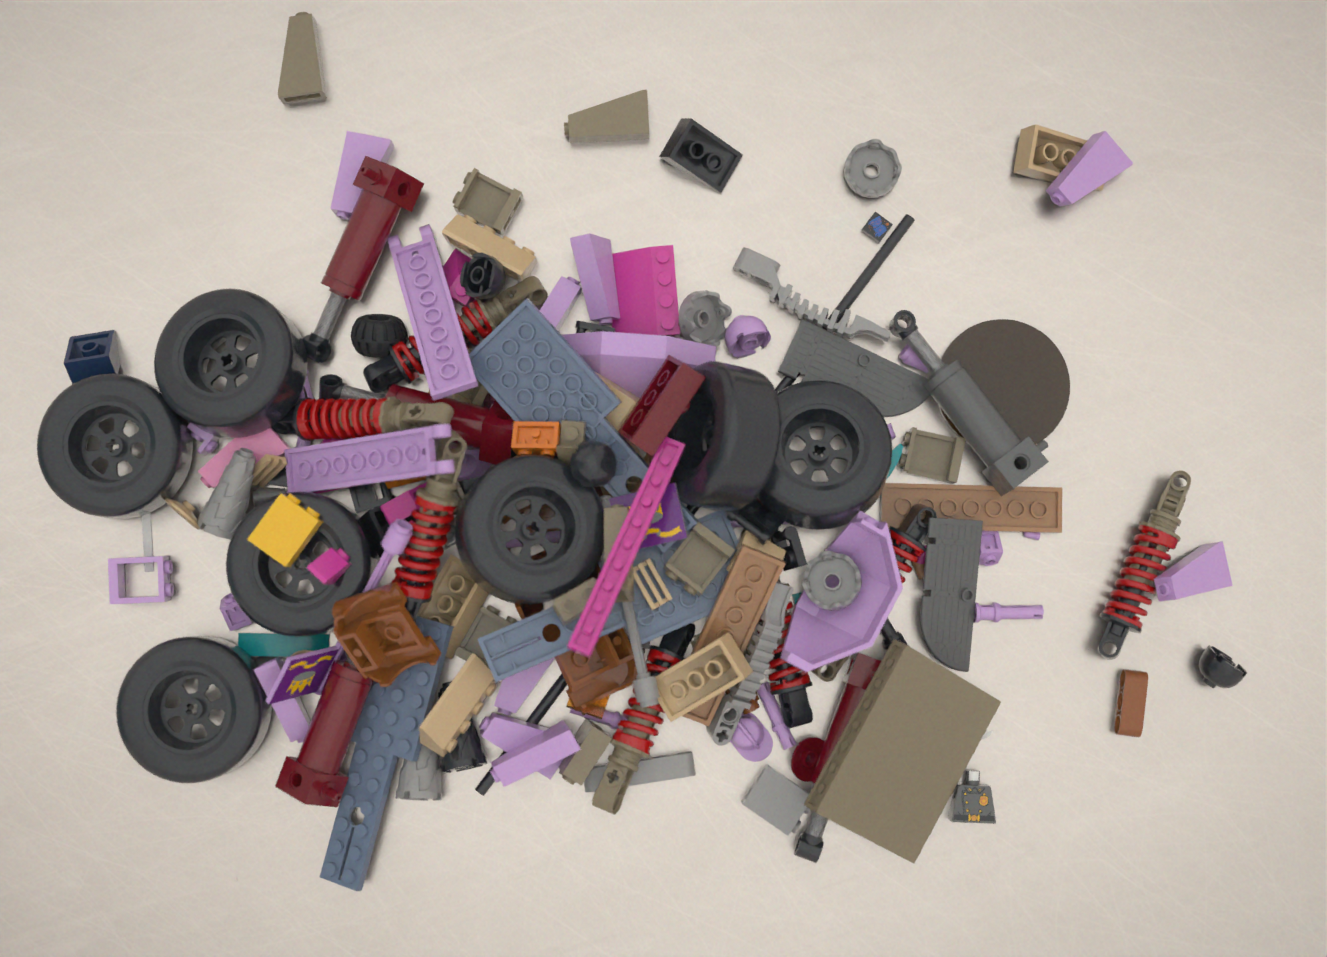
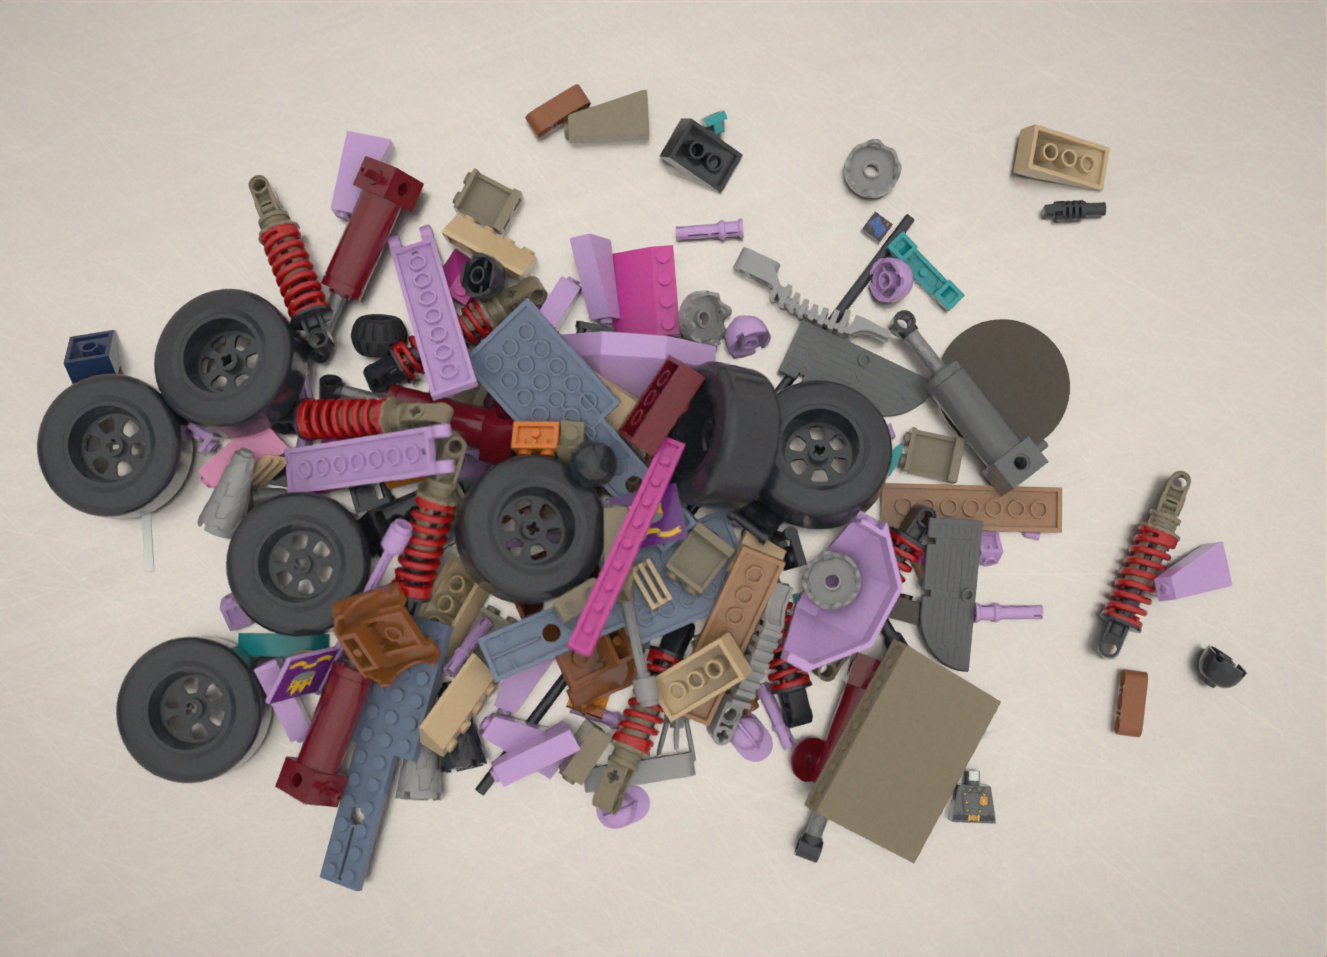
lavender window [108,556,174,604] -> none
tan dish [164,498,200,530] -> none
yellow brick [247,493,323,567] -> none
dark tan slope [278,12,327,104] -> none
dark pink slope [307,548,352,585] -> none
dark pink slope [380,482,427,525] -> none
light grey brick [742,764,811,836] -> none
lavender cone [899,344,928,373] -> none
lavender slope [1046,131,1133,207] -> none
none -> piece [248,175,334,356]
none -> lavender pin [443,617,493,678]
none -> dark orange beam [525,84,591,137]
none -> lavender piece [596,786,650,829]
none -> light grey plant [657,715,696,762]
none -> lavender pin [676,218,744,241]
none -> teal tile [701,110,728,135]
none -> lavender cylinder [869,257,914,303]
none -> teal slope [886,231,965,311]
none -> dark brown brick [888,593,921,625]
none -> black hinge [1042,200,1107,221]

